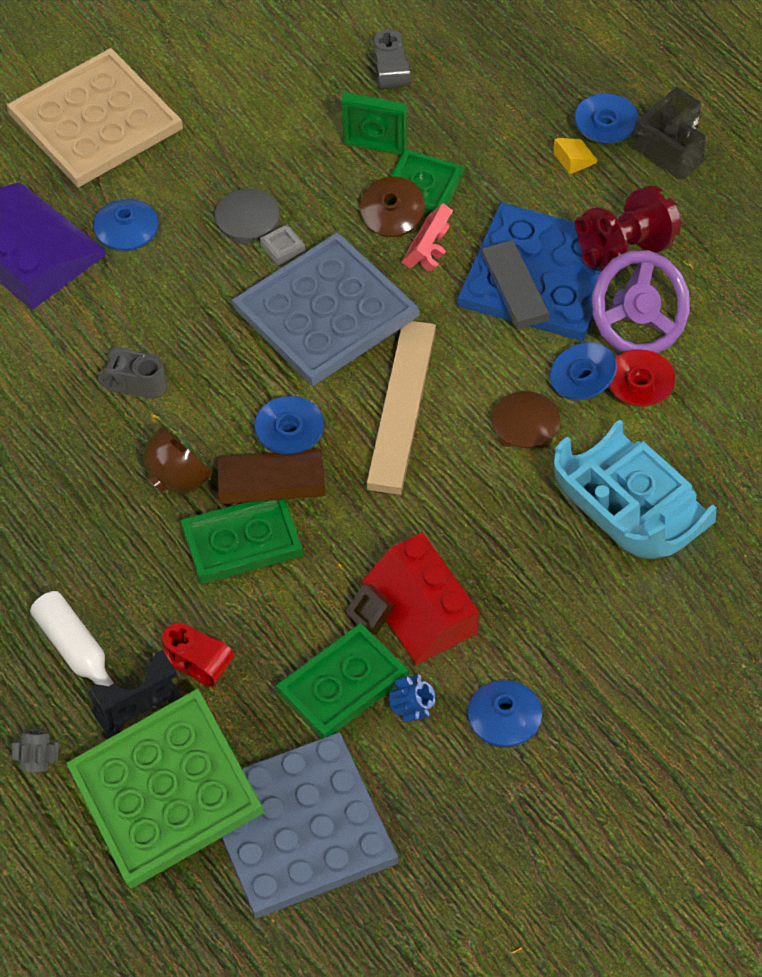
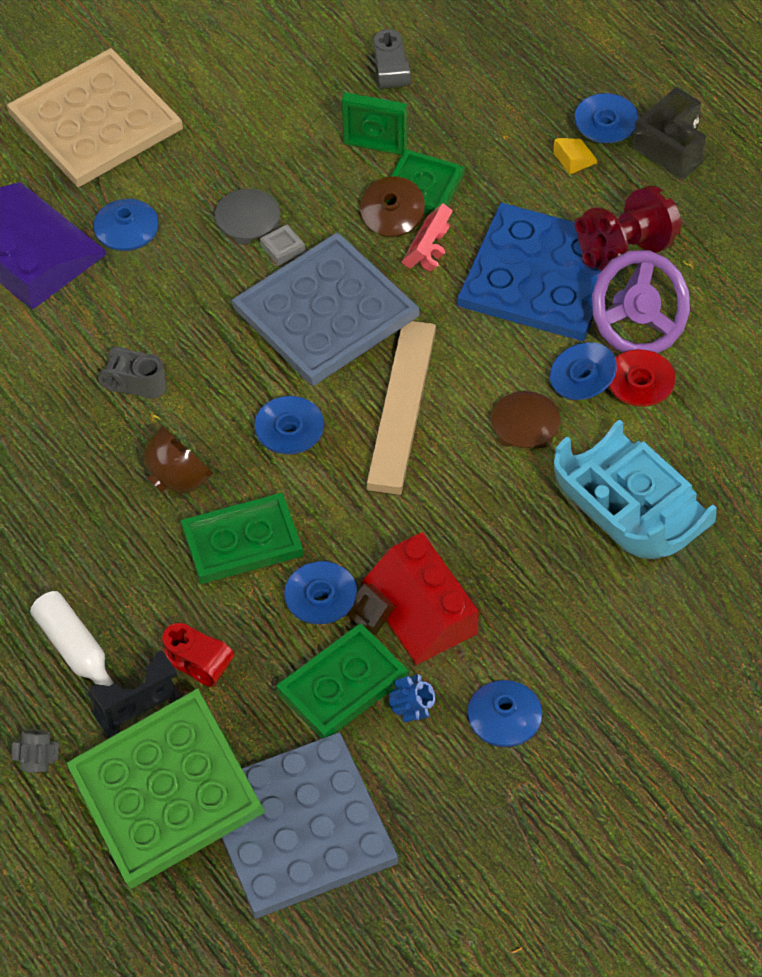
reddish brown tile [218,449,326,504] -> none
dark grey tile [482,240,549,329] -> none
none -> blue dish [284,561,357,624]

